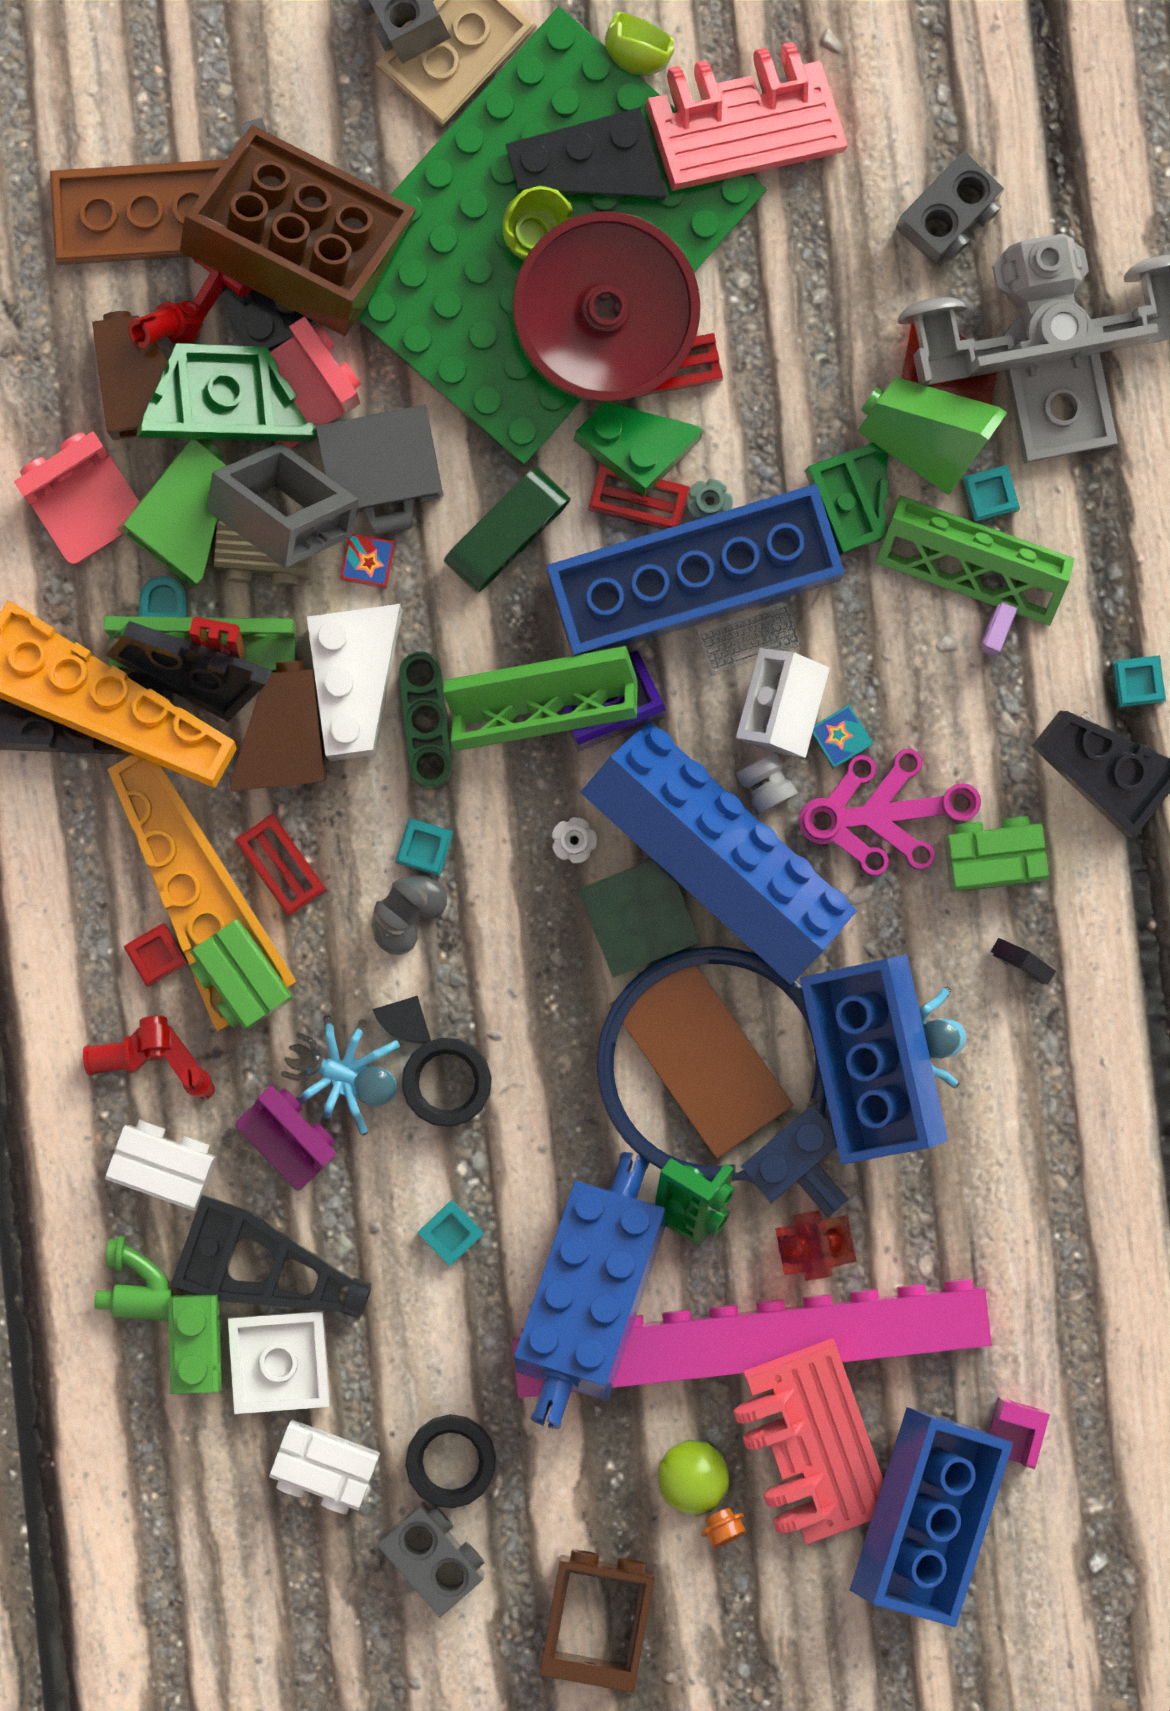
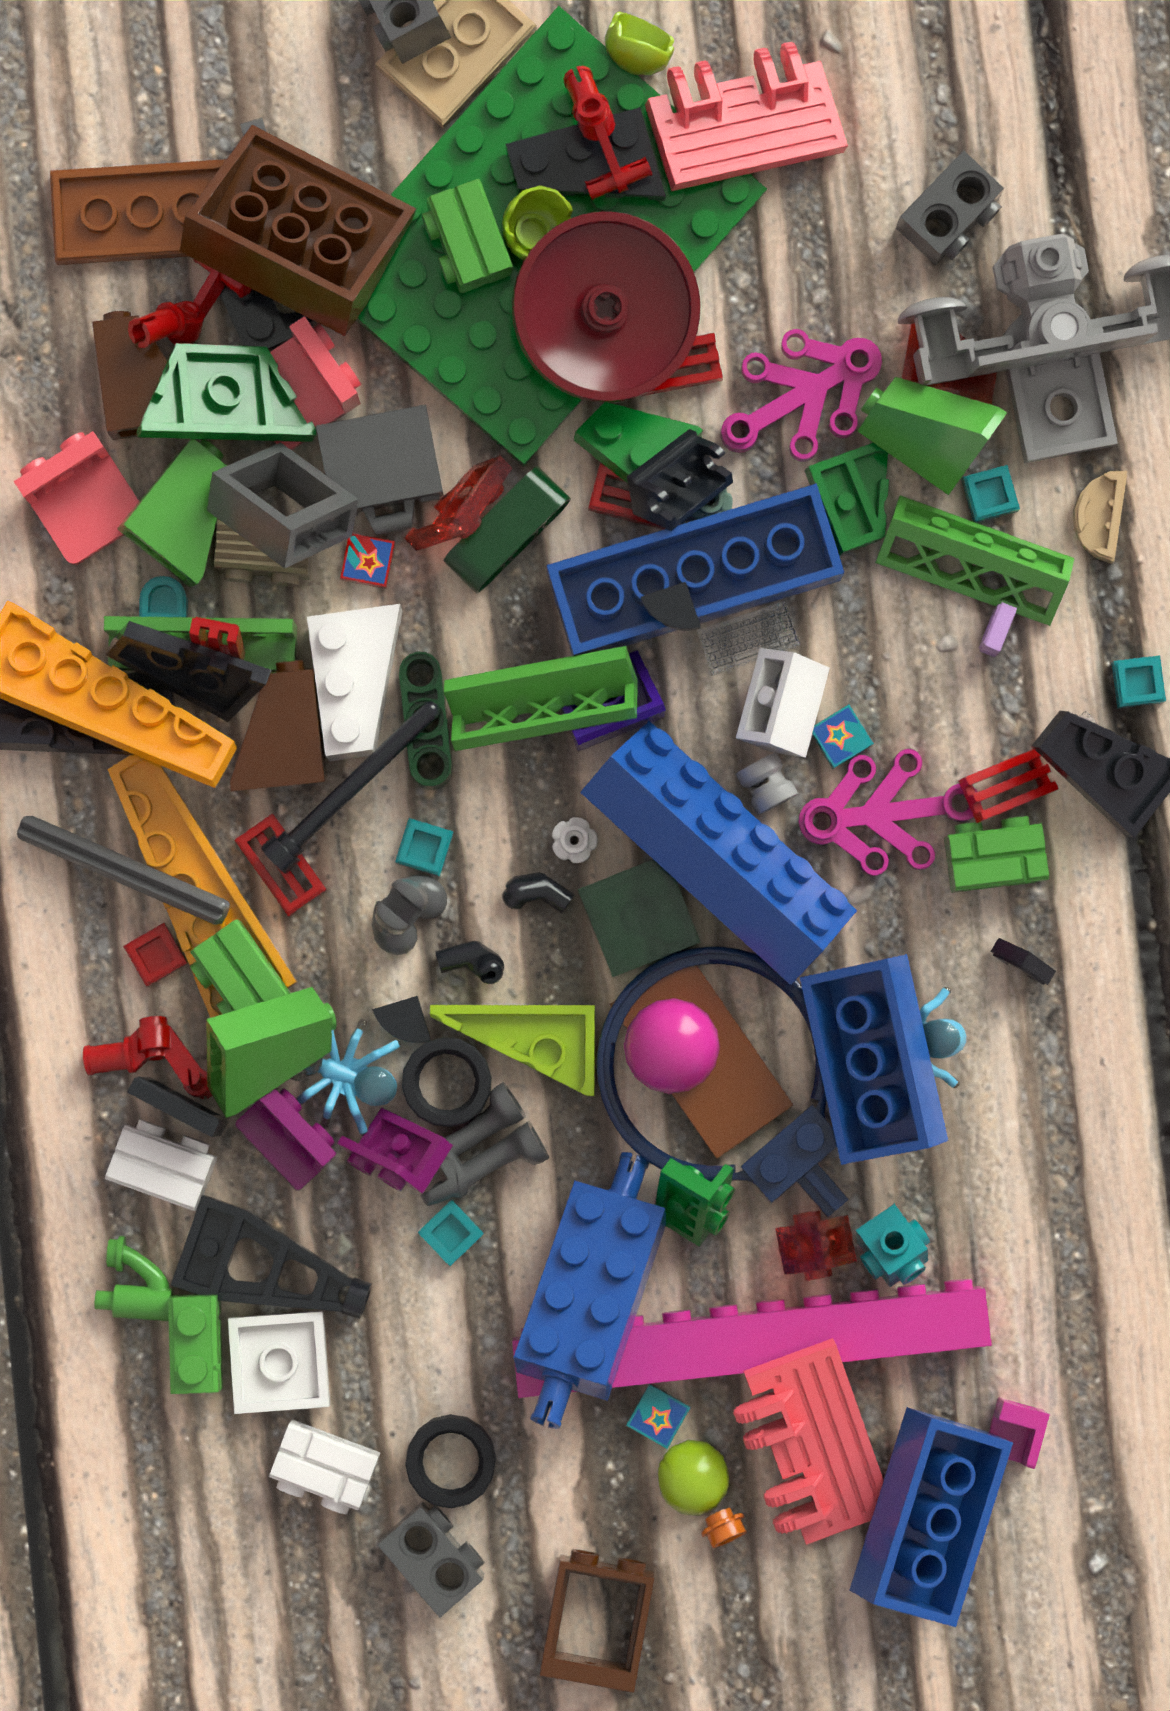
none -> dark grey axle [17,816,230,925]
none -> black tile [127,1076,229,1137]
none -> bright green slope [206,987,337,1118]
none -> black piece [261,702,439,874]
none -> magenta bracket [337,1107,453,1194]
none -> clear red wing [404,456,513,551]
none -> dark grey piece [420,1082,549,1206]
none -> bright green brick [421,179,513,293]
none -> lime wing [430,1005,595,1096]
none -> black arm [435,941,504,984]
none -> black arm [502,872,575,914]
none -> red pin [563,66,653,200]
none -> dark pink tile [624,998,720,1094]
none -> tile [626,1384,691,1449]
none -> black hinge [627,429,733,531]
none -> black tile [640,582,701,631]
none -> dark pink plant [721,329,882,462]
none -> teal brick [856,1203,930,1287]
none -> red tile [958,749,1059,823]
none -> tan tile [1073,471,1127,564]

